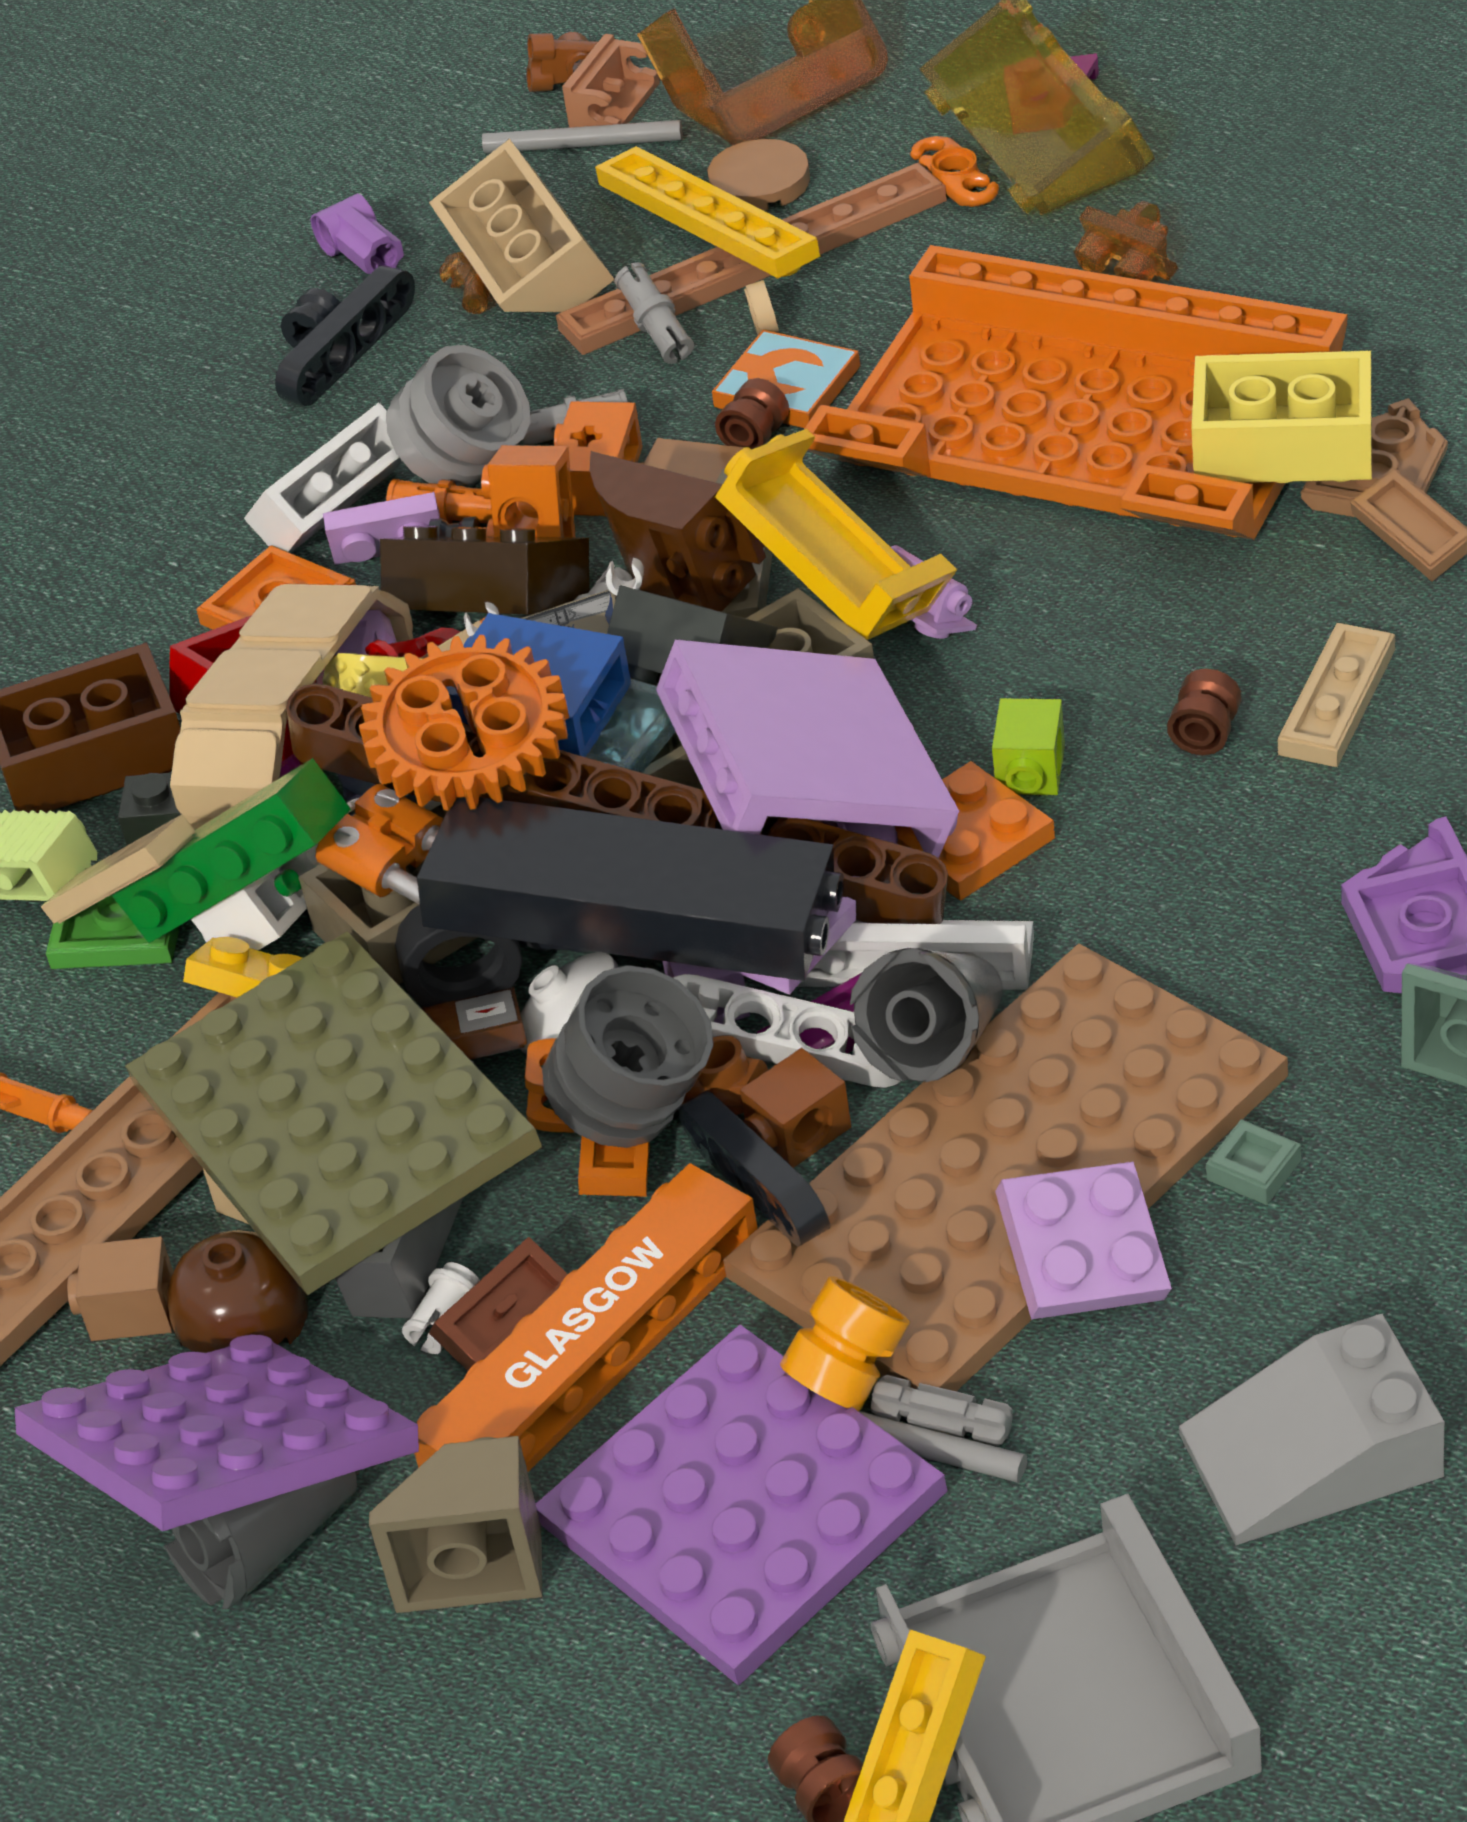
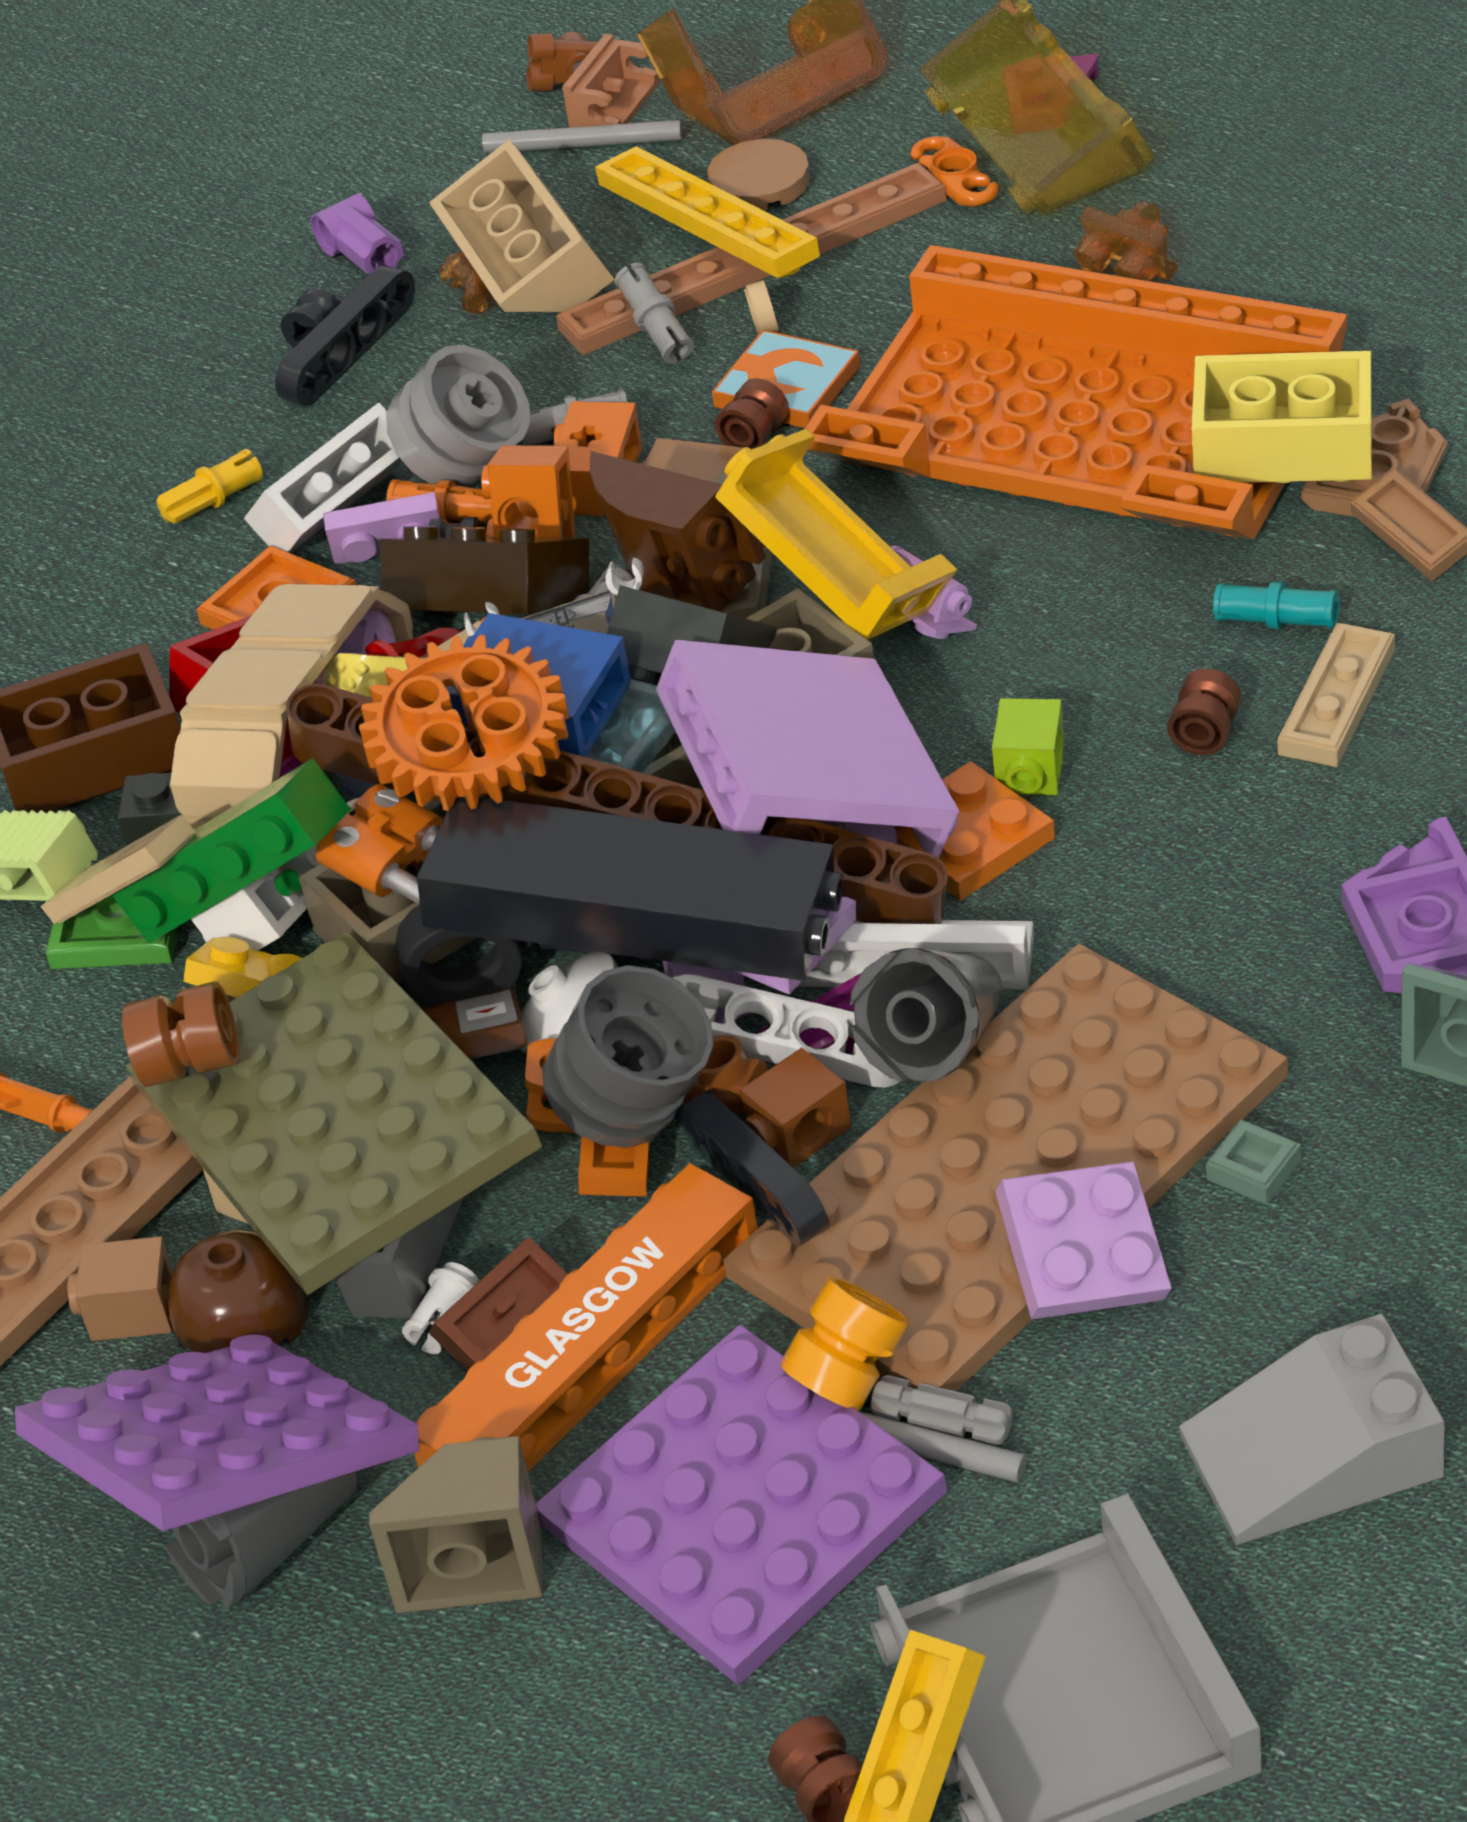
none -> dark orange wheel [122,981,240,1087]
none -> yellow axle [156,449,263,523]
none -> teal pin [1213,581,1340,630]

